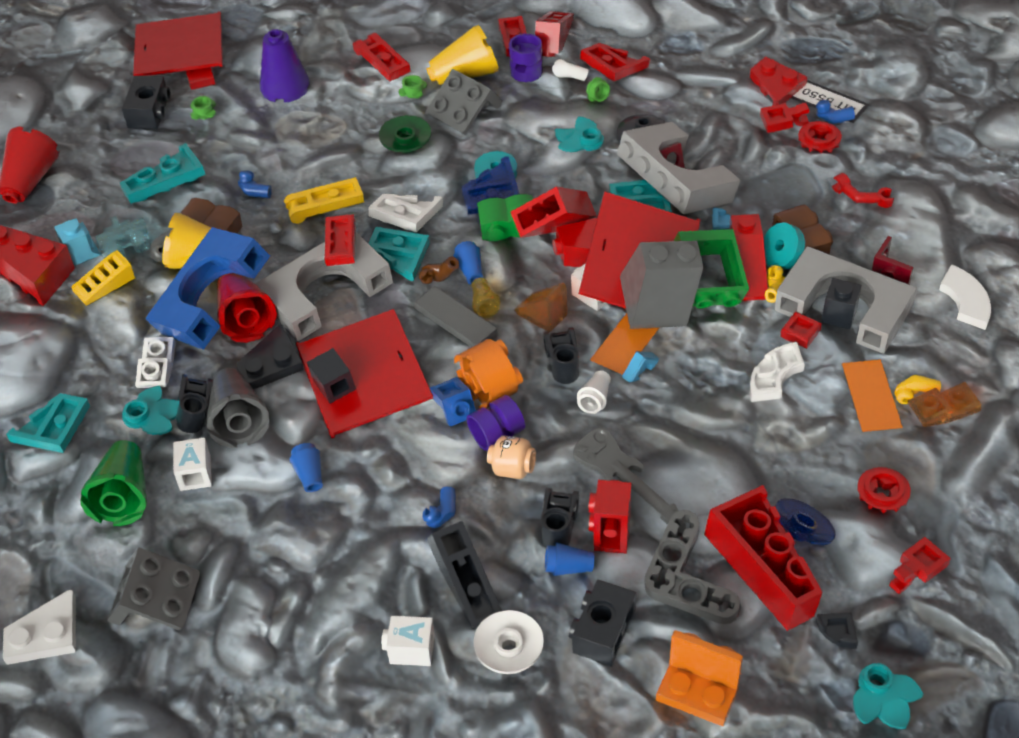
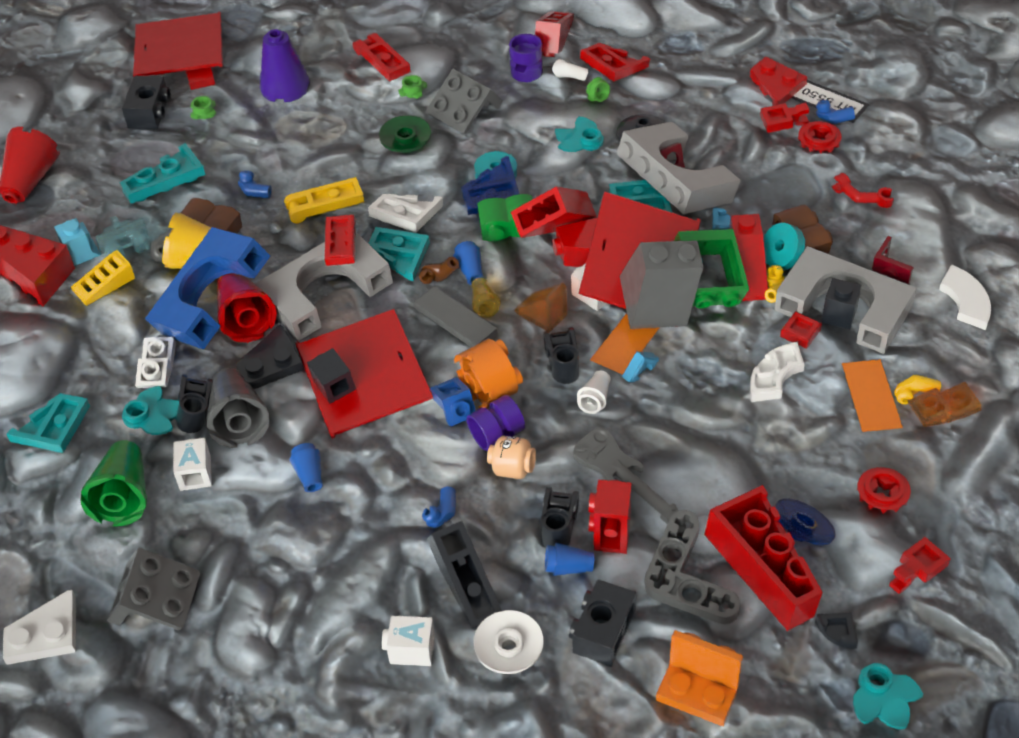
yellow cone [426,25,499,85] -> none
red plate [498,16,527,57] -> none

